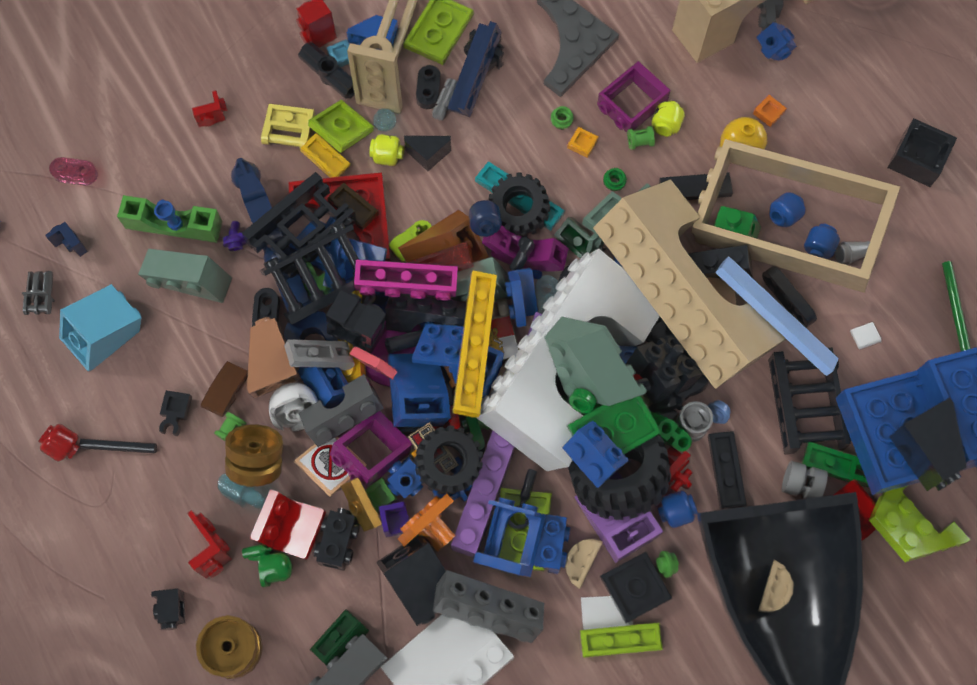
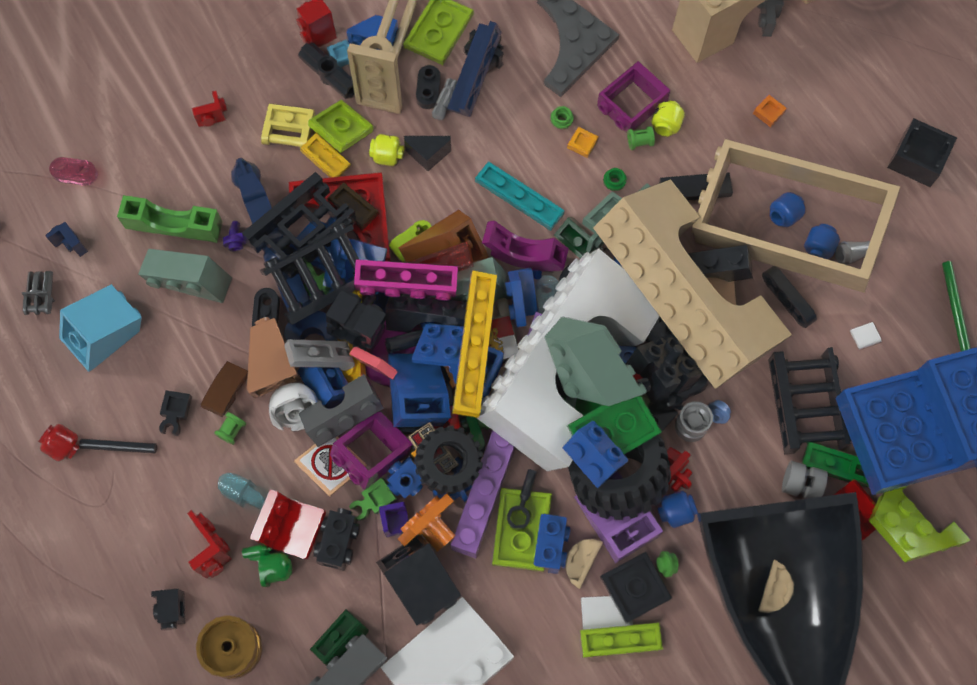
blue piece [154,200,183,231] -> none
pearl gold wheel [225,424,283,487] -> none
pearl gold plate [340,477,382,532] -> none
clear light blue plate [373,109,396,131] -> none
dark grey brick [433,570,544,643] -> none
dark blue head [469,200,502,237] -> none
blue panel [473,497,546,577] -> none
black tyre [488,172,550,237] -> none
black arm [509,237,535,271] -> none
green tile [569,388,597,414] -> none
green piece [650,411,692,452] -> none
black tile [708,431,747,510] -> none
green torso [713,206,761,239] -> none
light blue tile [716,256,839,376] -> none
yellow cylinder [720,117,767,150] -> none
blue brick [756,22,797,61] -> none
black slope [890,398,967,491] -> none

